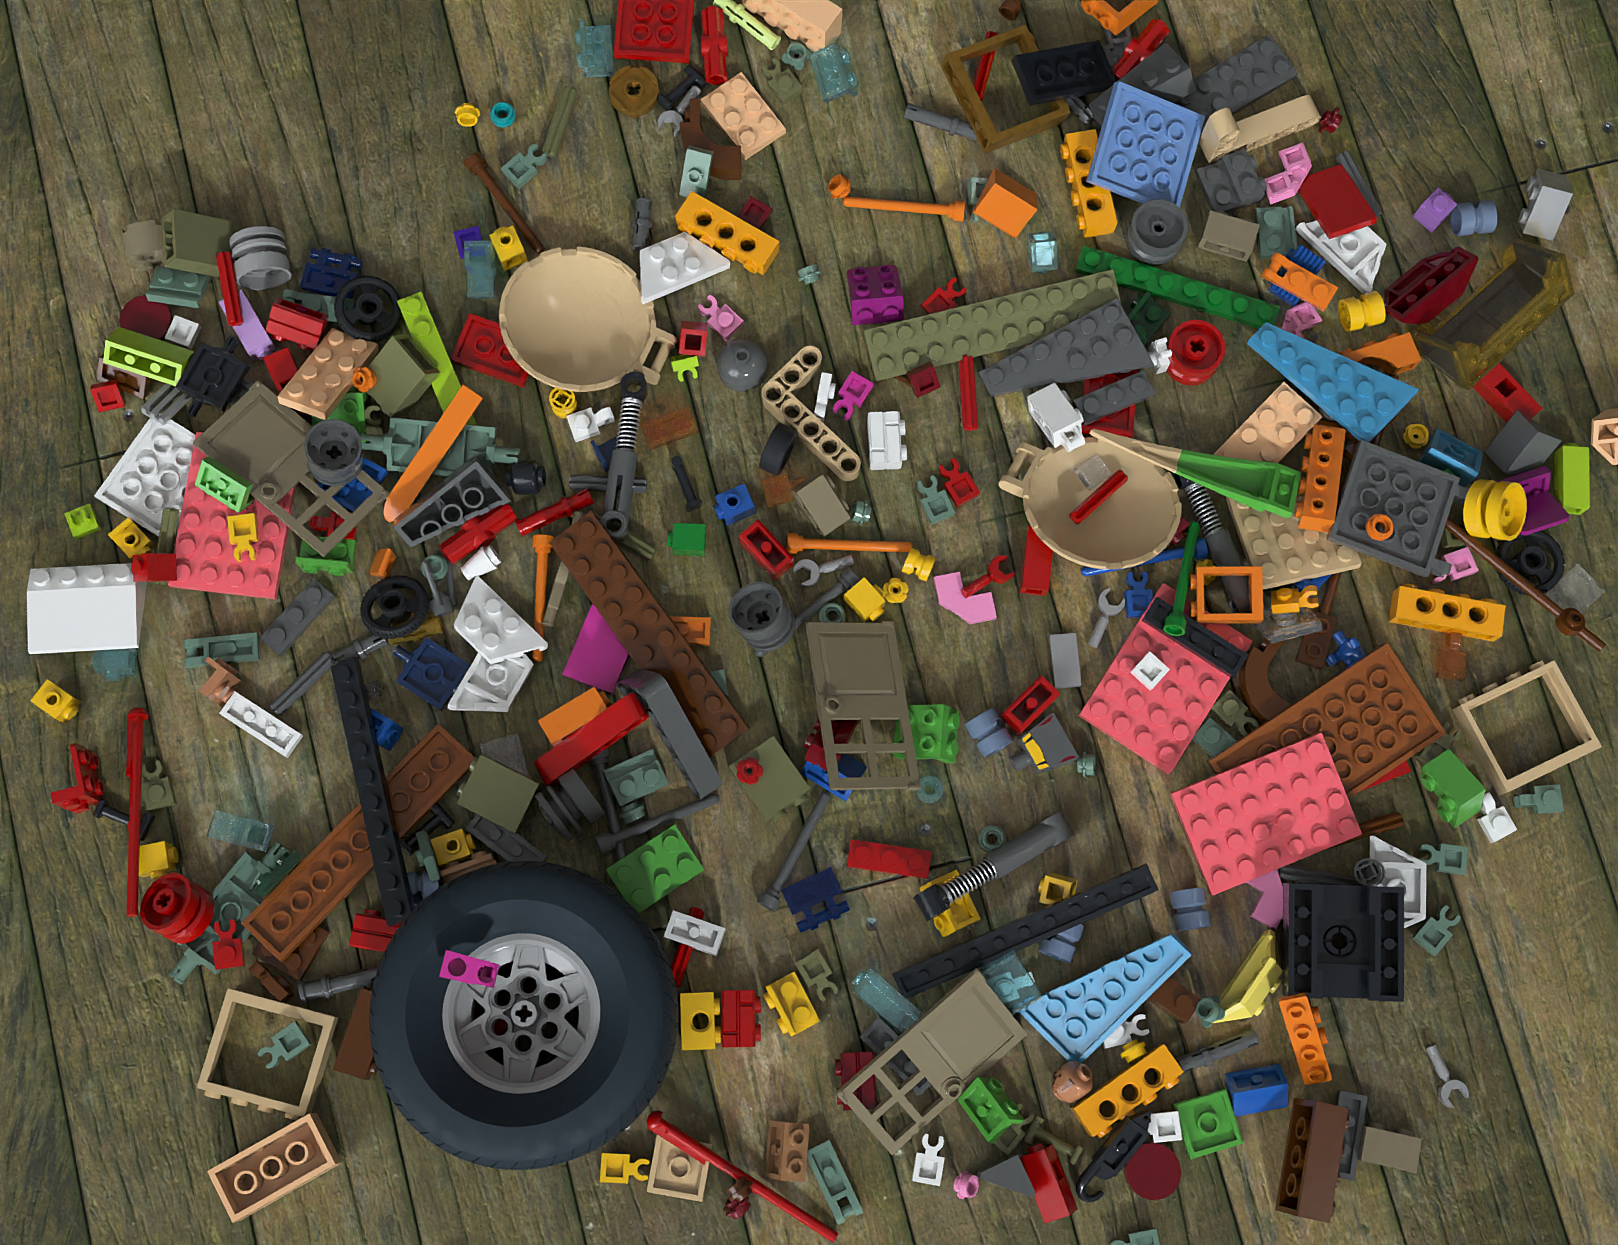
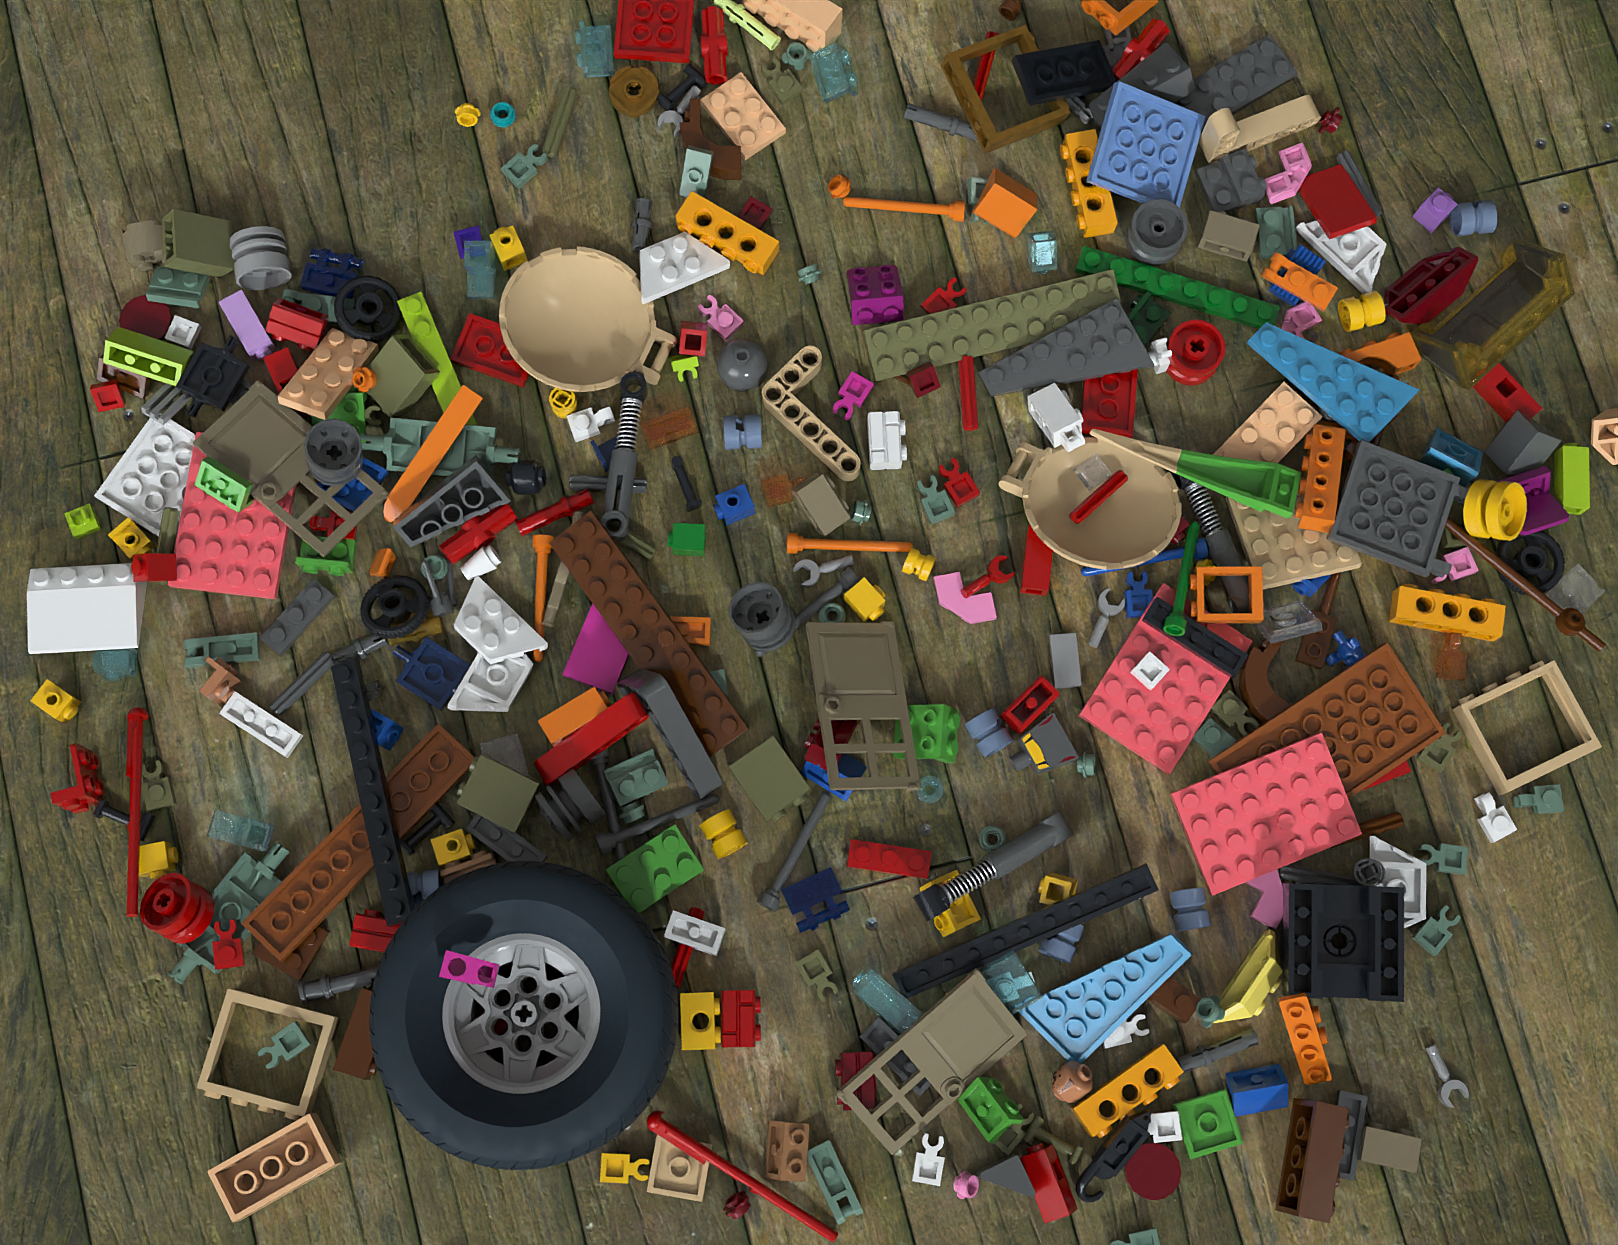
red axle [216,251,244,327] -> none
yellow plate [227,513,259,562] -> none
reddish brown plate [249,961,294,1002] -> none
clear green plate [254,850,304,900] -> none
sand green plate [415,830,440,882] -> none
reddish brown piece [464,152,545,254] -> none
reddish brown plate [727,1176,753,1203] -> none
red plate [736,758,763,785] -> none
red brick [739,519,794,581] -> none
black tyre [759,423,798,476] -> none
yellow bracket [763,971,820,1037] -> none
white plate [814,372,836,422] -> none
yellow plate [882,578,909,603] -> none
dark grey plate [1072,370,1155,426] -> none
yellow plate [1120,1039,1147,1064] -> none
light orange plate [1271,585,1319,614] -> none
orange plate [1366,514,1393,541] -> none
yellow plate [1403,424,1429,449] -> none
bright green brick [1421,749,1486,828] -> none
light grey brick [1518,168,1573,241] -> none
none -> yellow wheel [699,809,748,860]
none -> sand blue wheel [723,414,762,450]

